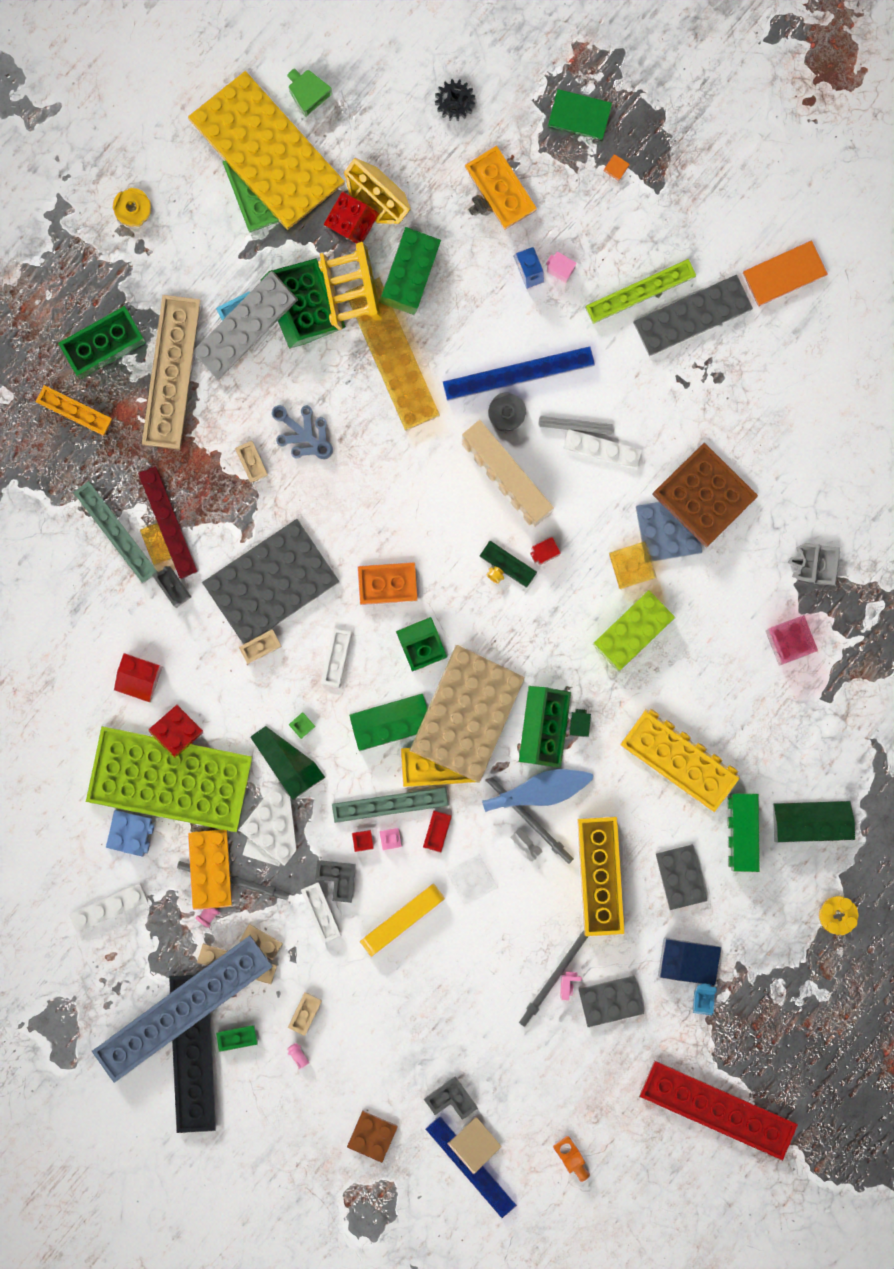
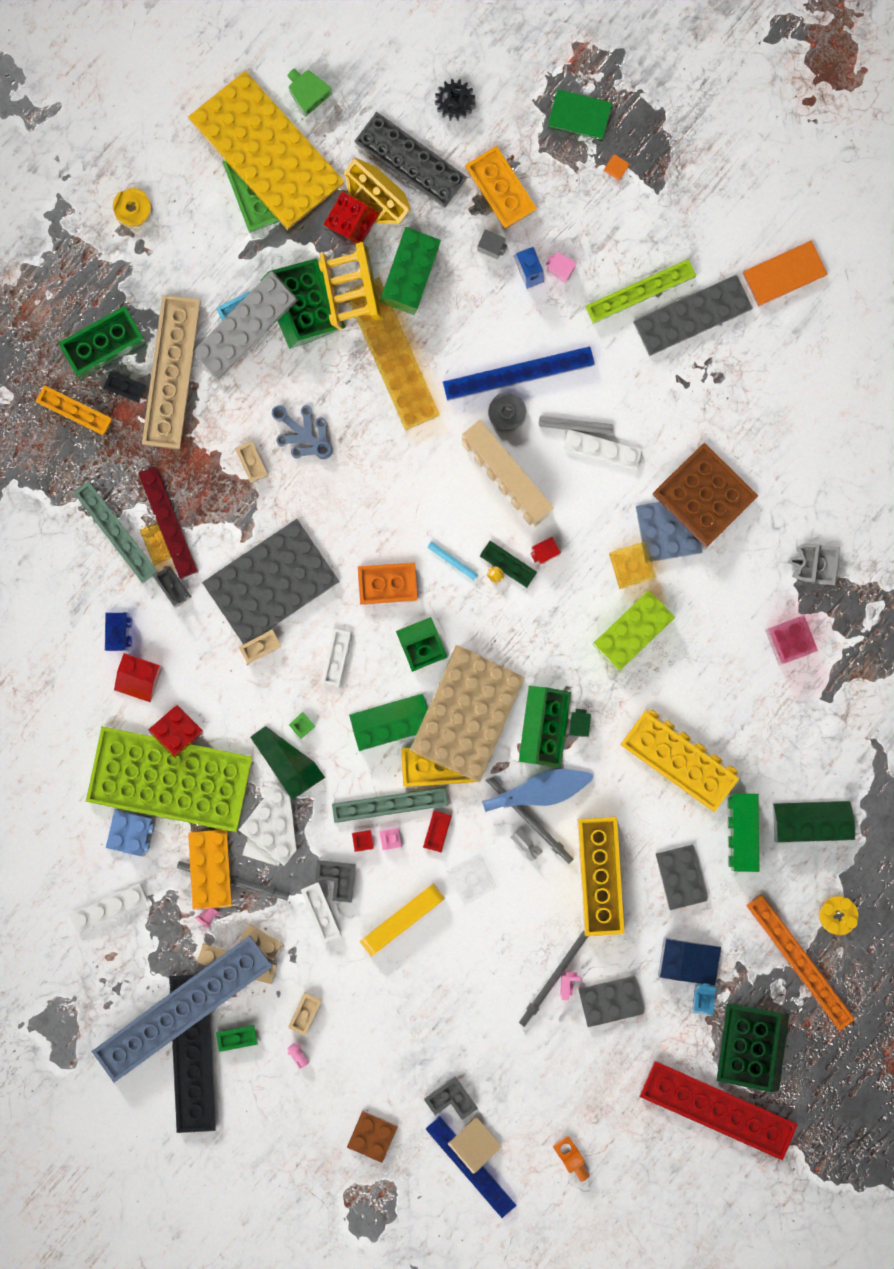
none -> black plate [103,371,147,403]
none -> clear blue bracket [104,612,133,651]
none -> dark grey plate [354,111,468,208]
none -> medium azure bar [427,541,478,581]
none -> dark grey brick [477,229,508,260]
none -> dark green slope [716,1004,790,1092]
none -> orange tile [746,894,855,1031]

